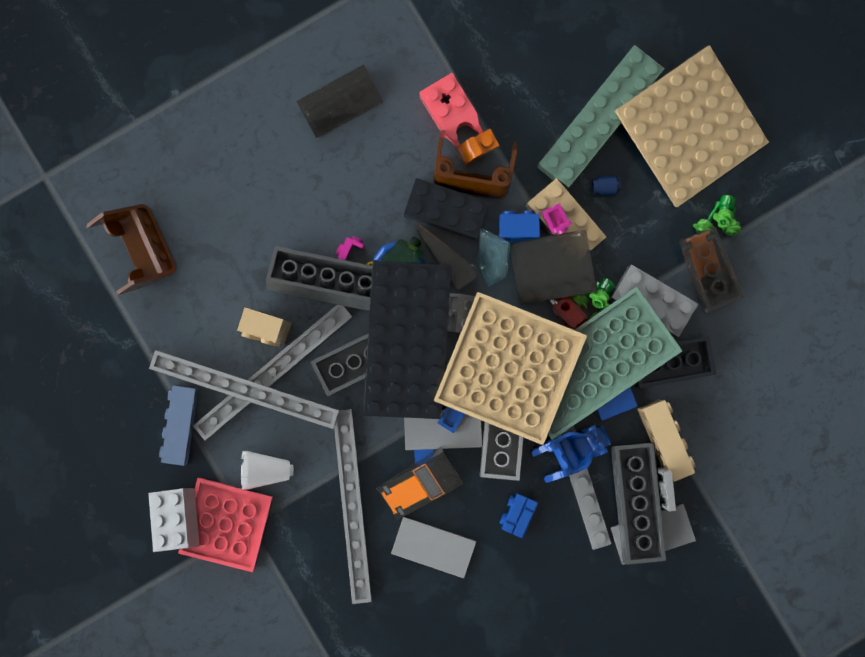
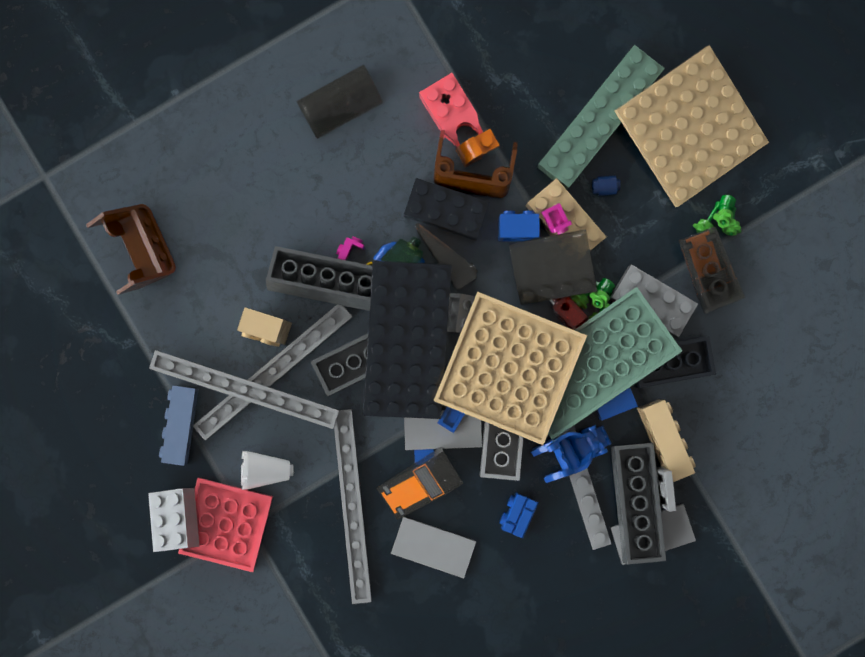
clear light blue tile [477,228,510,287] -> none

